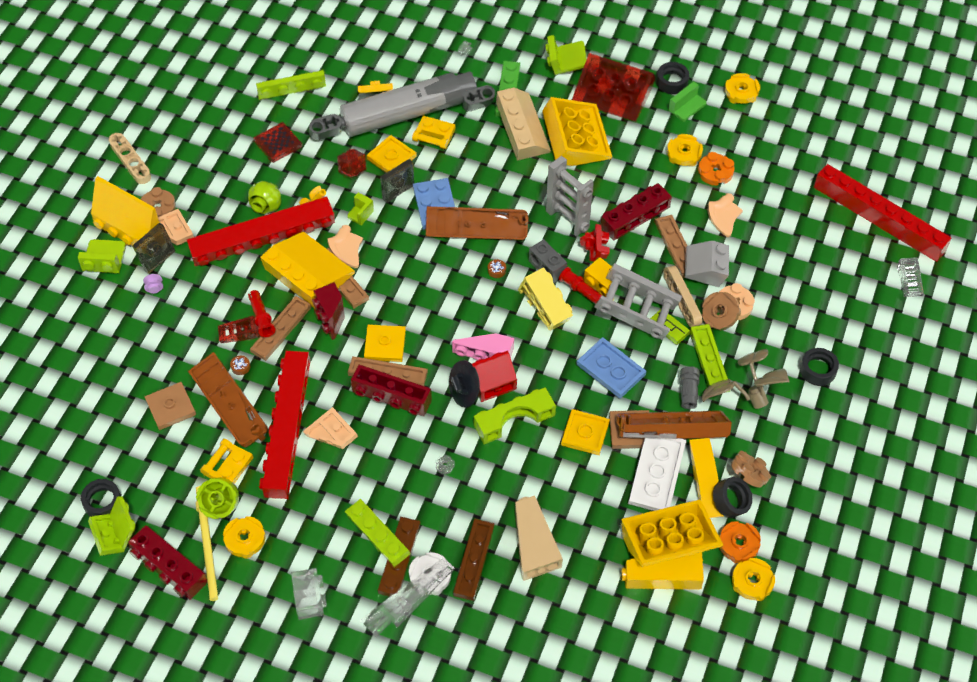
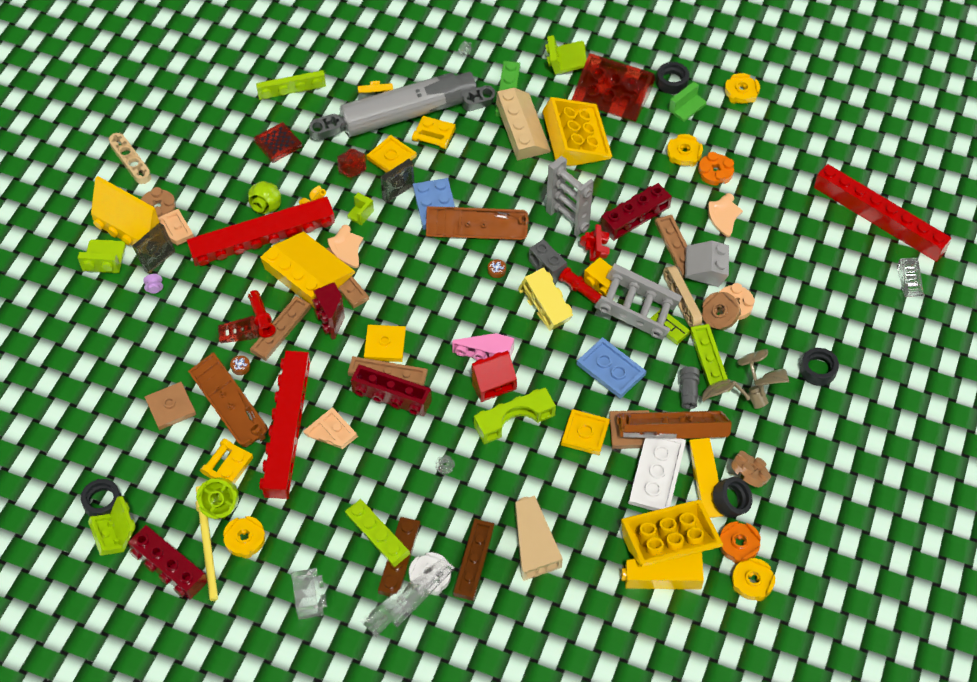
black shield [449,360,480,407] -> none

